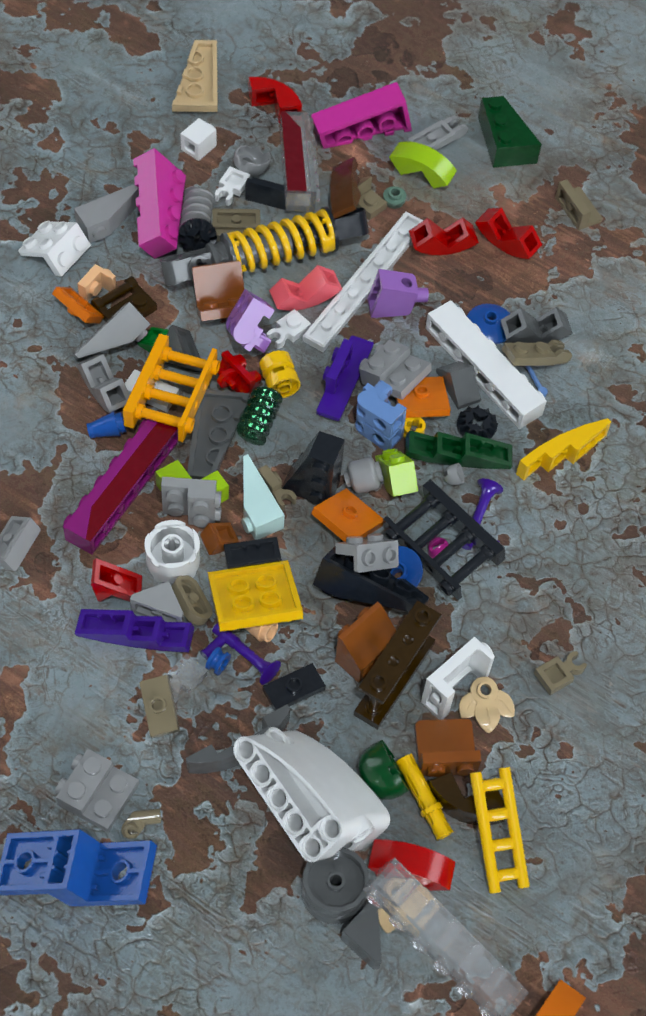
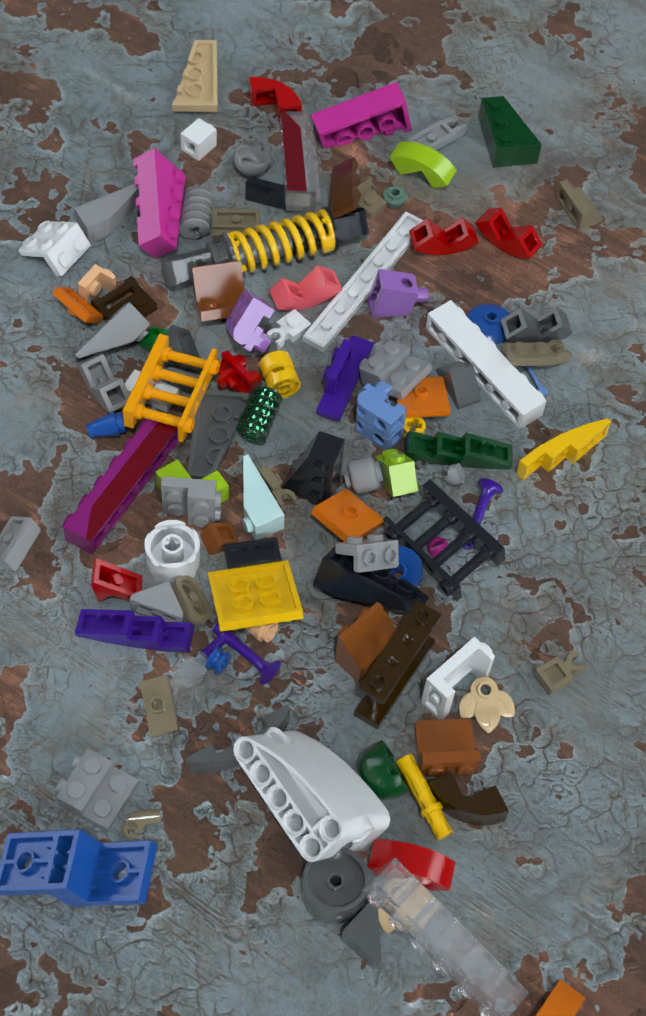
black gear [178,218,217,251] -> none
white plate [215,166,251,206] -> none
black plate [262,663,326,711] -> none
black gear [457,405,498,439] -> none
yellow bar [470,767,530,893] -> none

